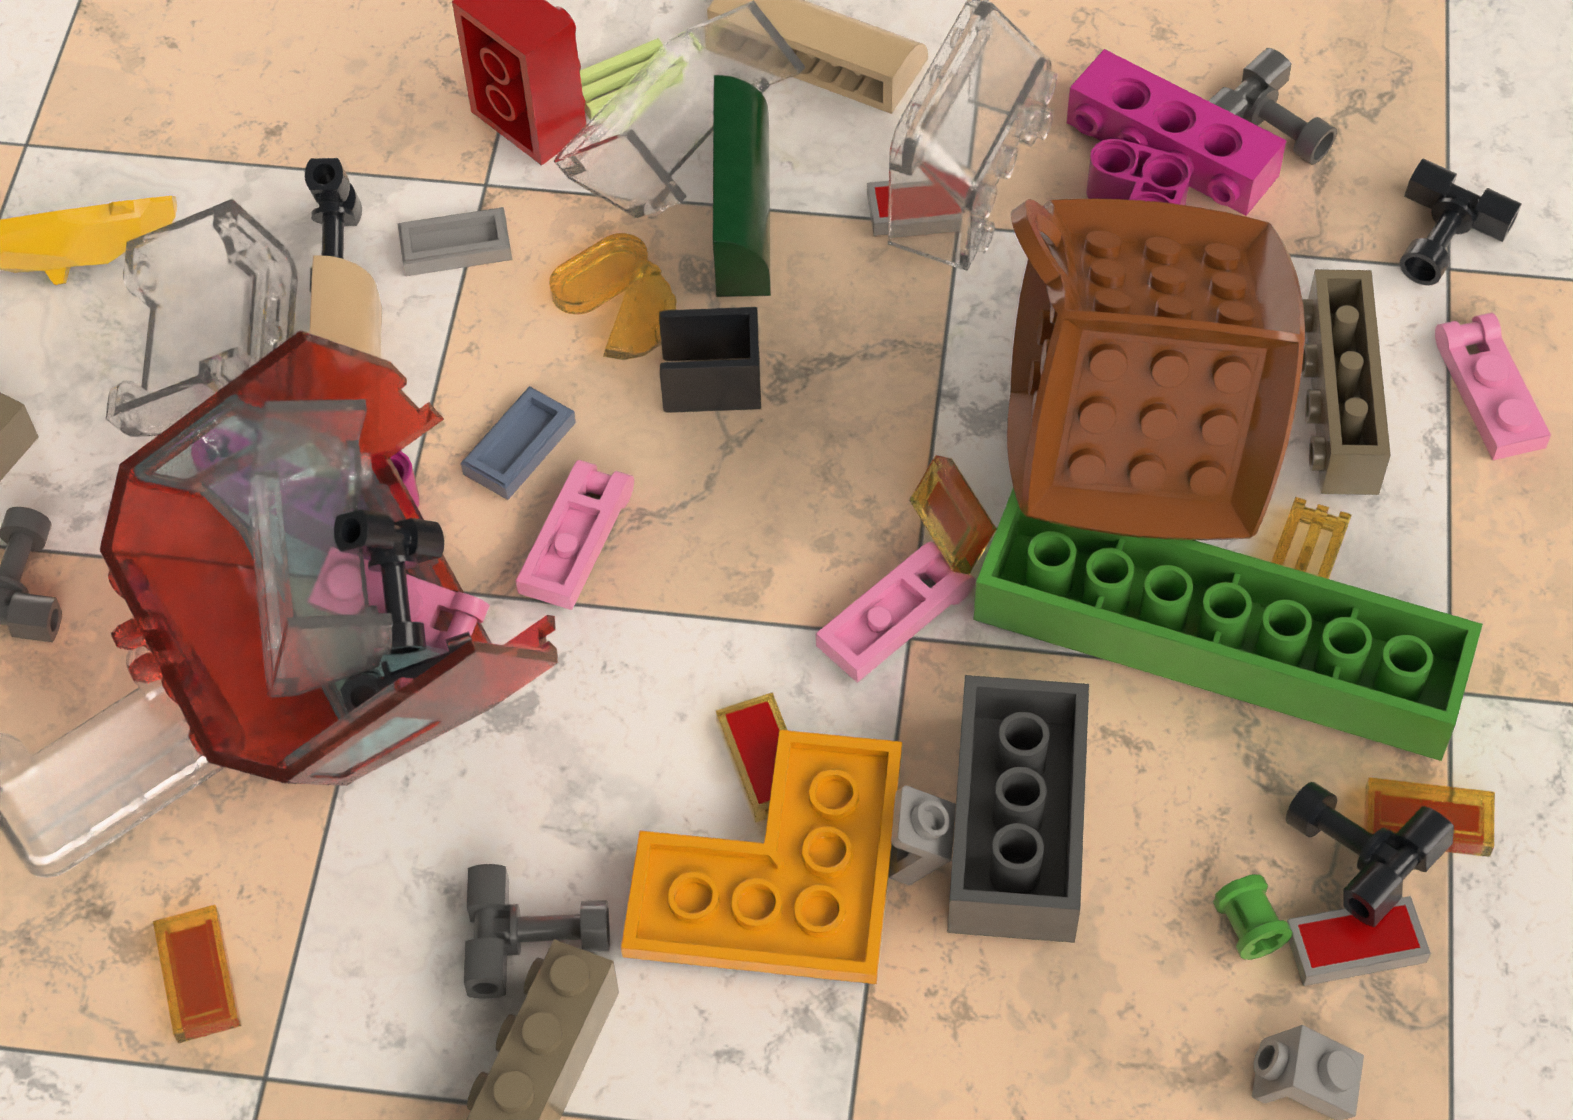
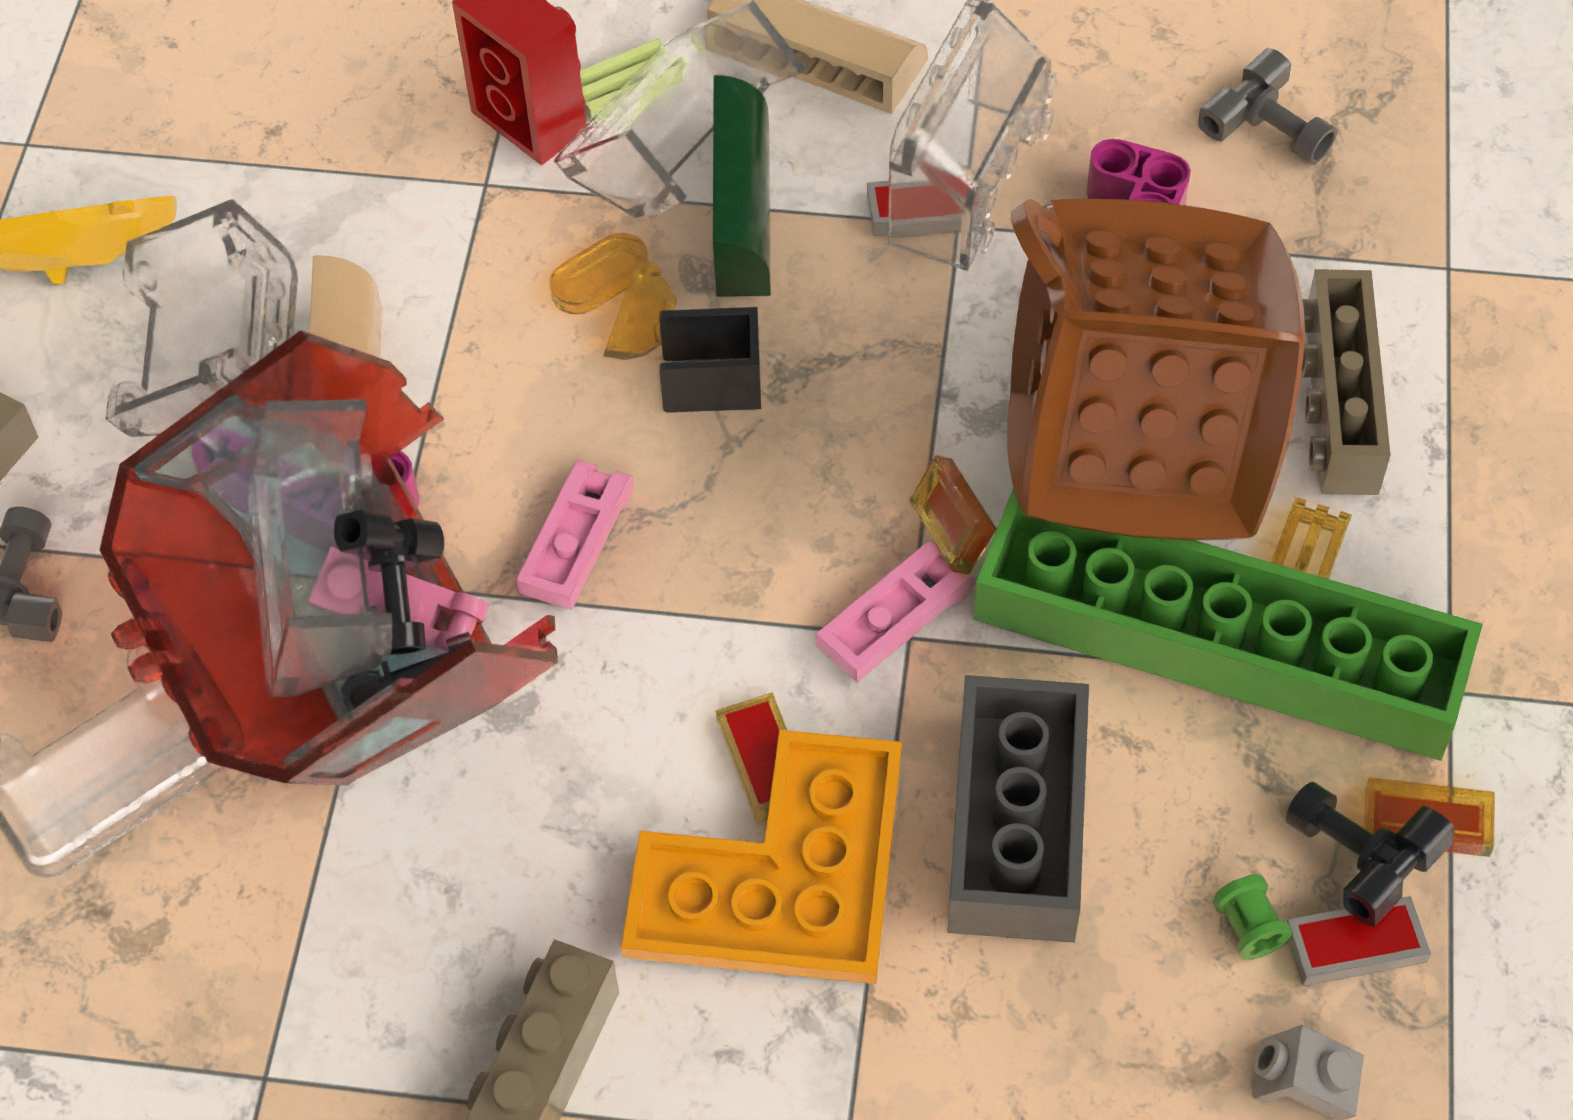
tile [153,905,242,1044] -> none
black bar [305,158,362,293] -> none
light grey tile [397,207,512,276] -> none
sand blue tile [461,386,576,500] -> none
dark grey bar [464,864,610,999] -> none
light grey bracket [889,786,956,886] -> none
dark pink brick [1066,49,1287,216] -> none
black bar [1400,158,1522,286] -> none
bright pink plate [1435,312,1551,460] -> none

